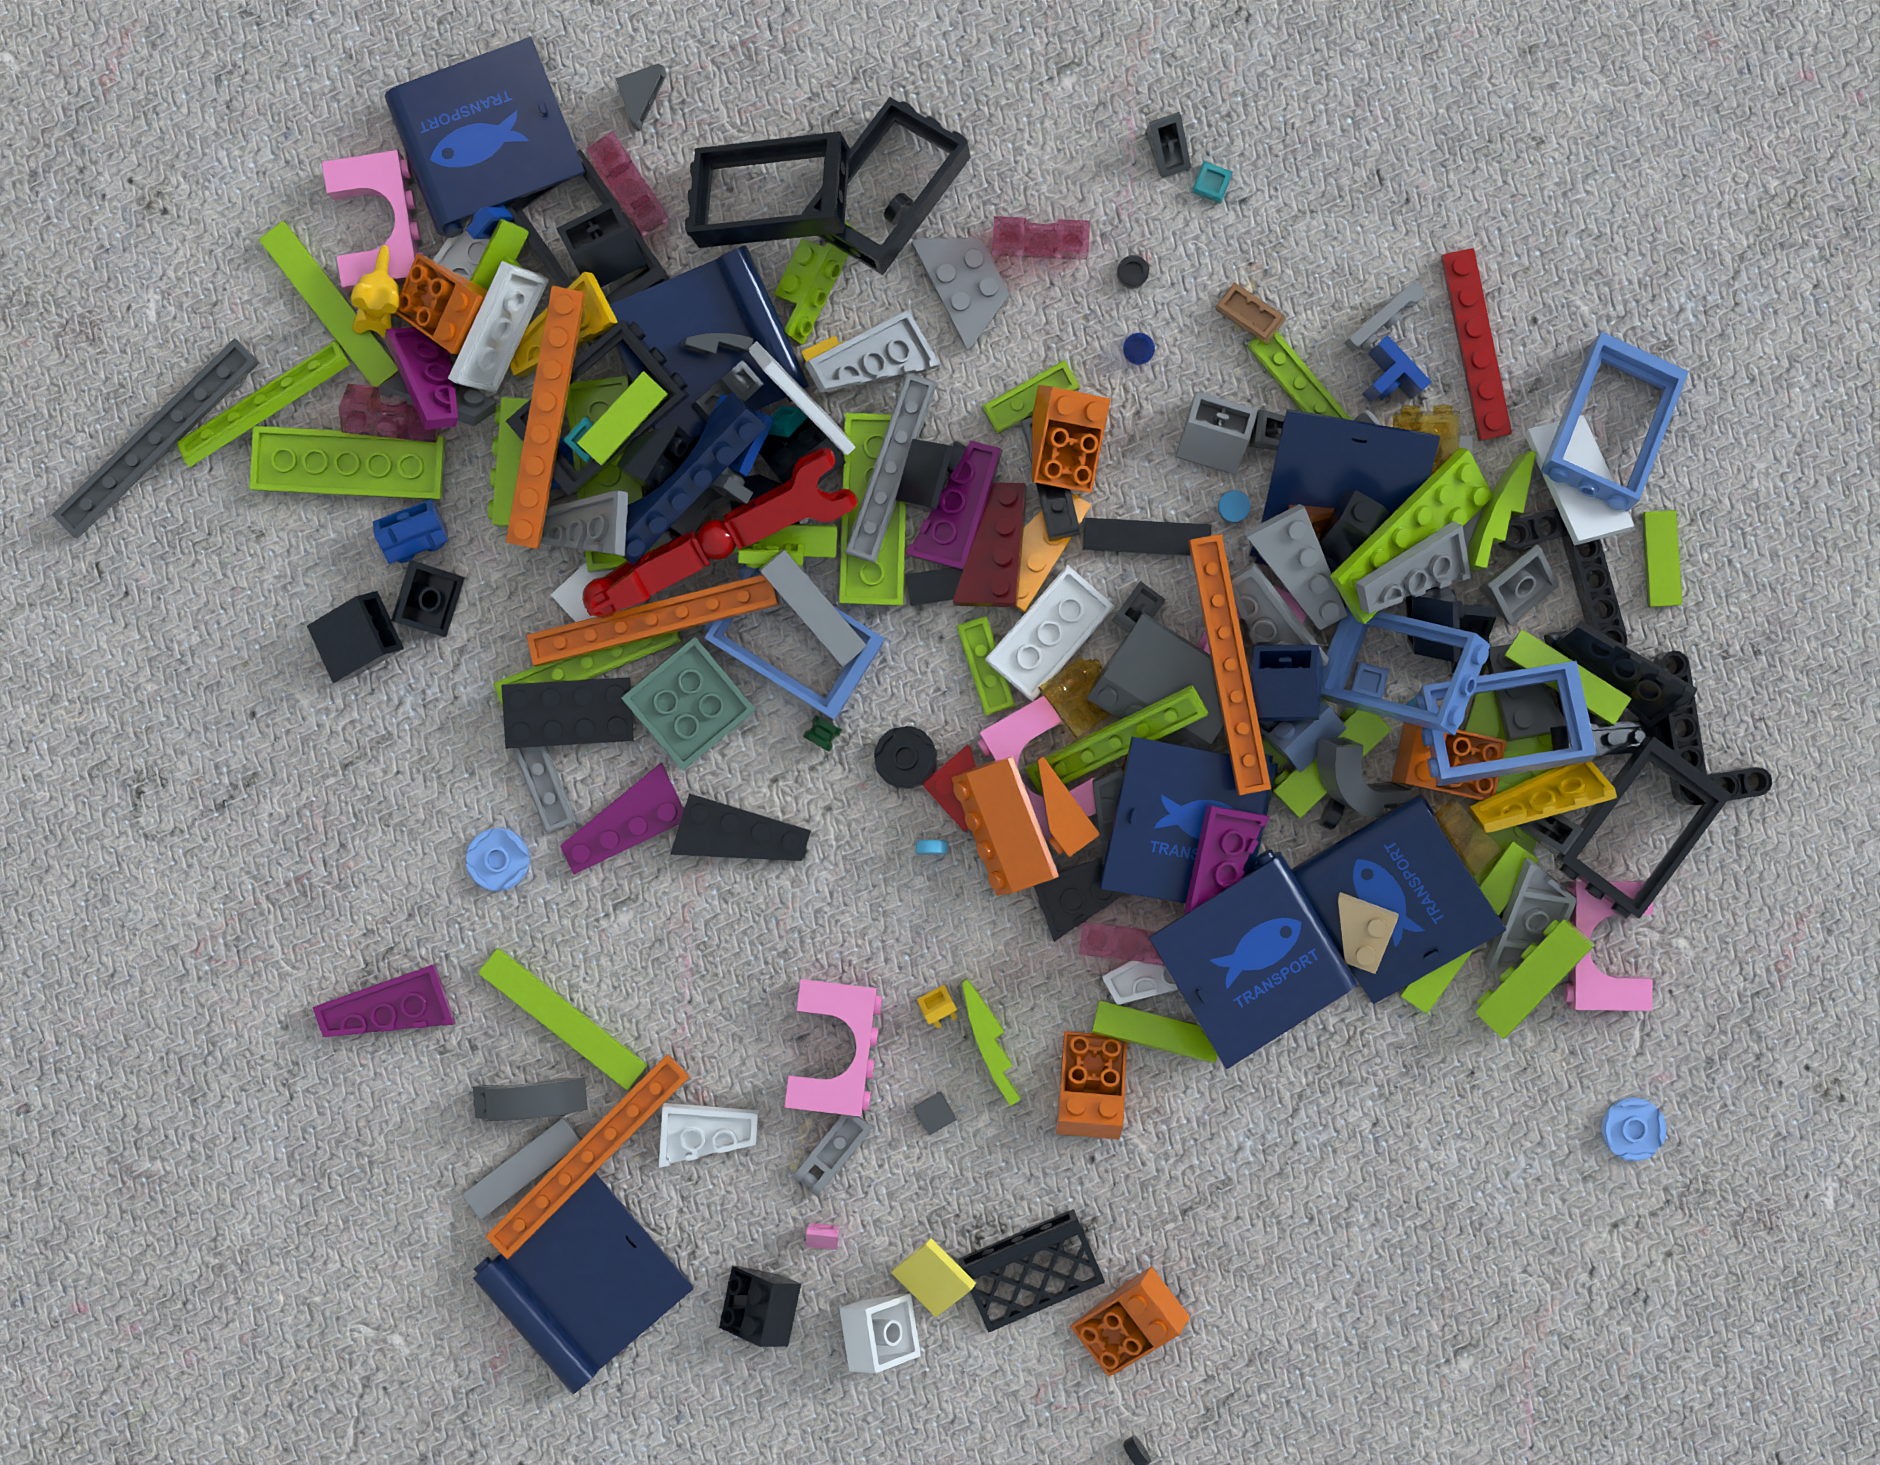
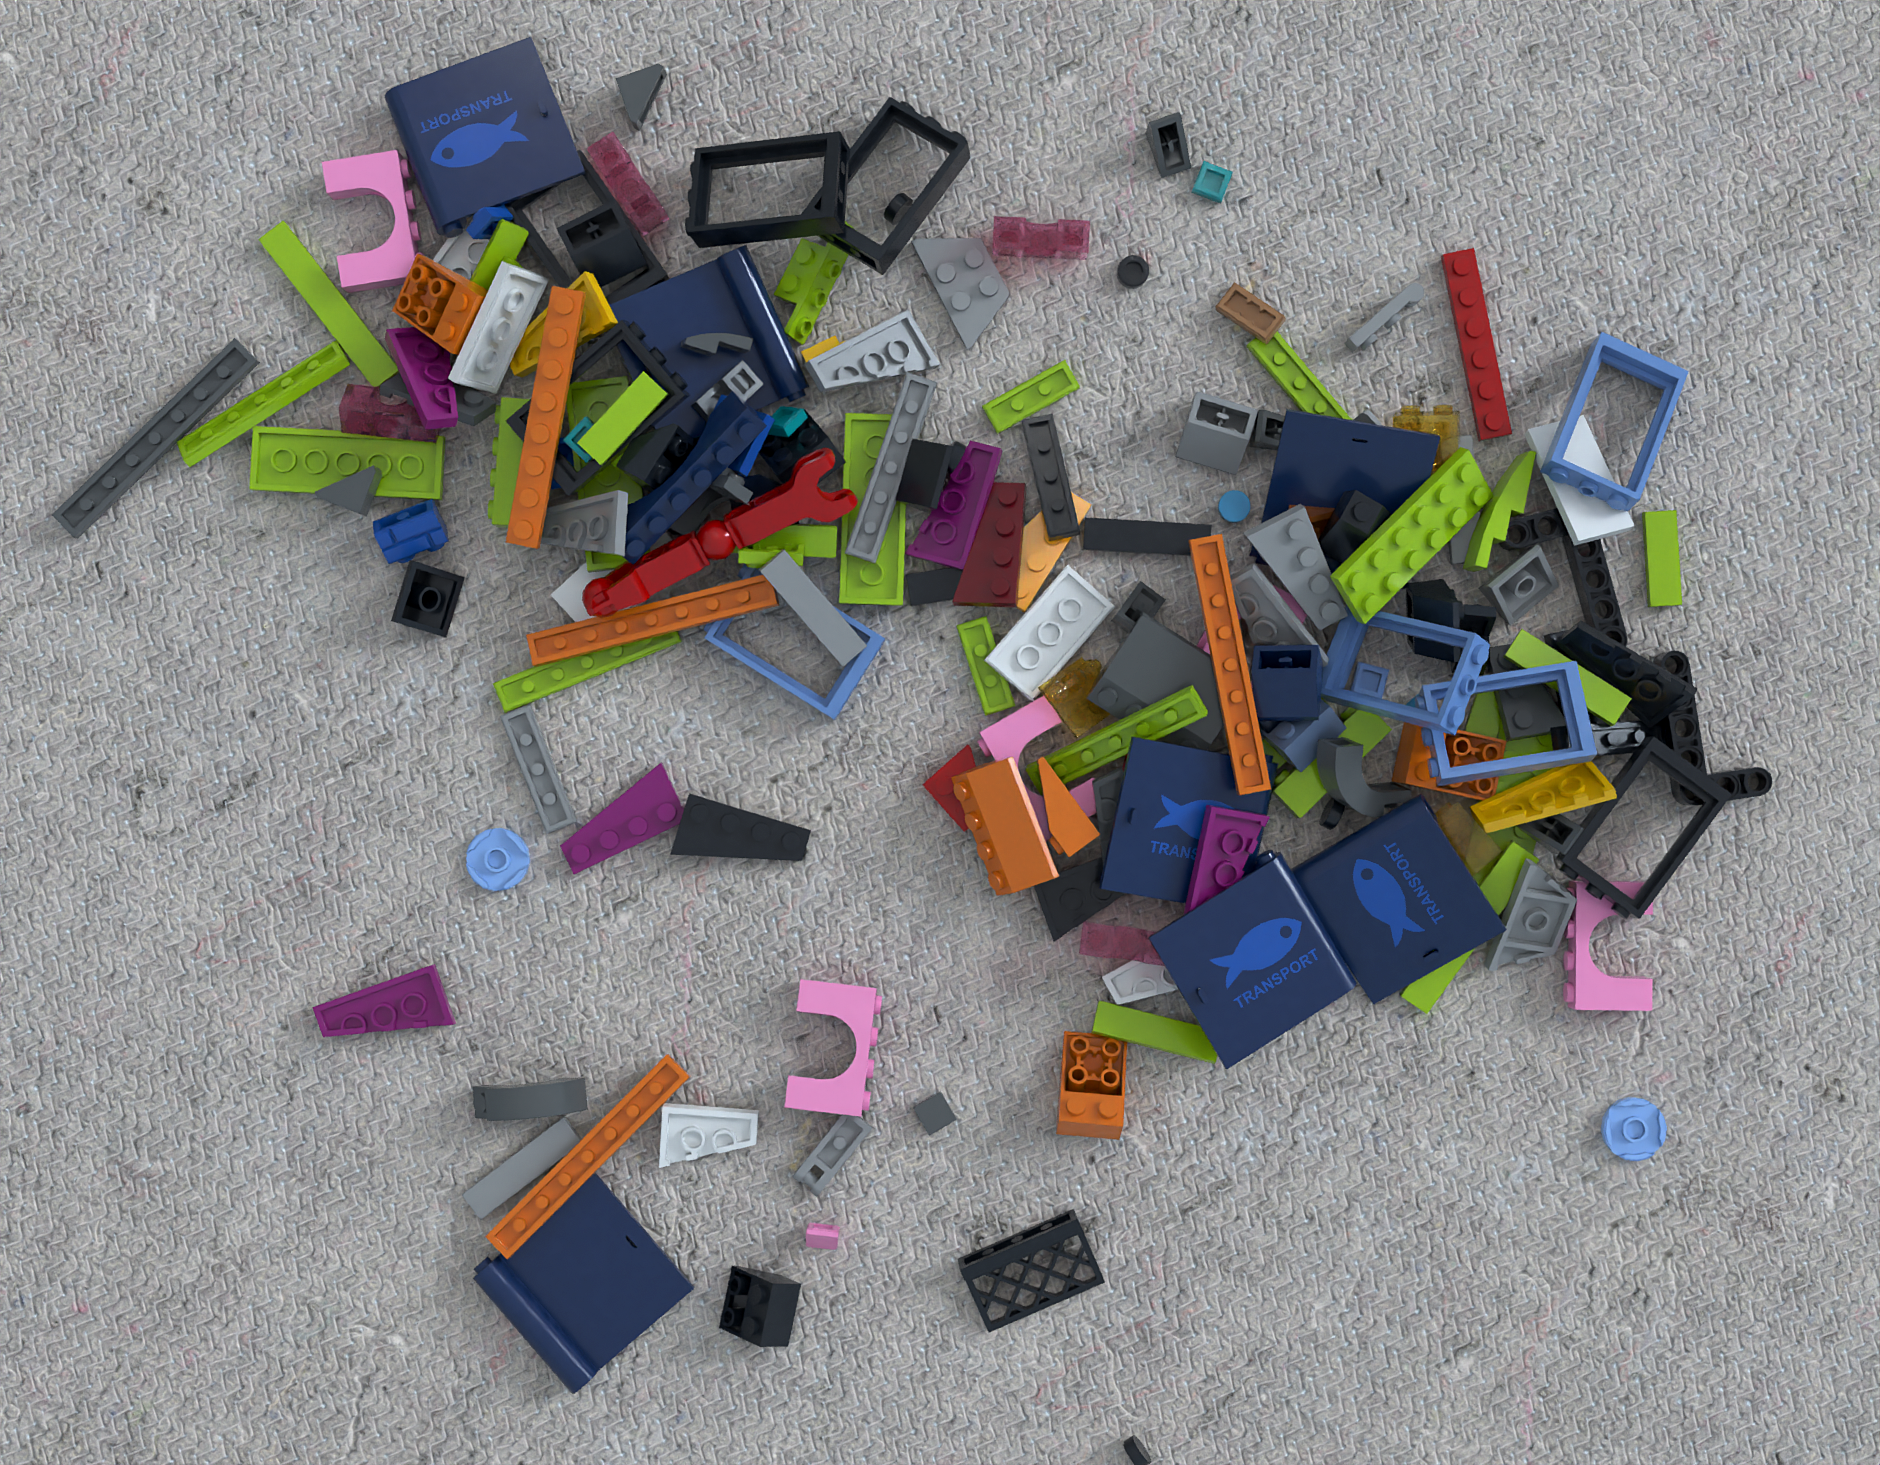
black brick [307,591,404,684] -> none
yellow animal [351,245,399,339] -> none
lime tile [478,947,648,1091] -> none
black plate [501,677,634,749] -> none
sand green plate [621,636,756,771] -> none
white tile [749,341,856,455] -> none
dark green wheel [803,714,842,752] -> none
white slope [839,1293,921,1373] -> none
black tile [874,726,938,789] -> none
light yellow tile [891,1238,976,1317] -> none
medium azure tile [916,840,948,855] -> none
yellow tile [917,984,957,1028] -> none
lime slope [962,978,1021,1107] -> none
orange slope [1032,385,1111,493] -> none
orange slope [1070,1266,1190,1377] -> none
clear blue plate [1123,333,1155,365] -> none
tan wing [1338,892,1399,974] -> none
light grey wing [1356,521,1471,614] -> none
blue bracket [1362,335,1432,403] -> none
lime brick [1475,918,1595,1039] -> none
none -> dark grey slope [315,466,383,517]

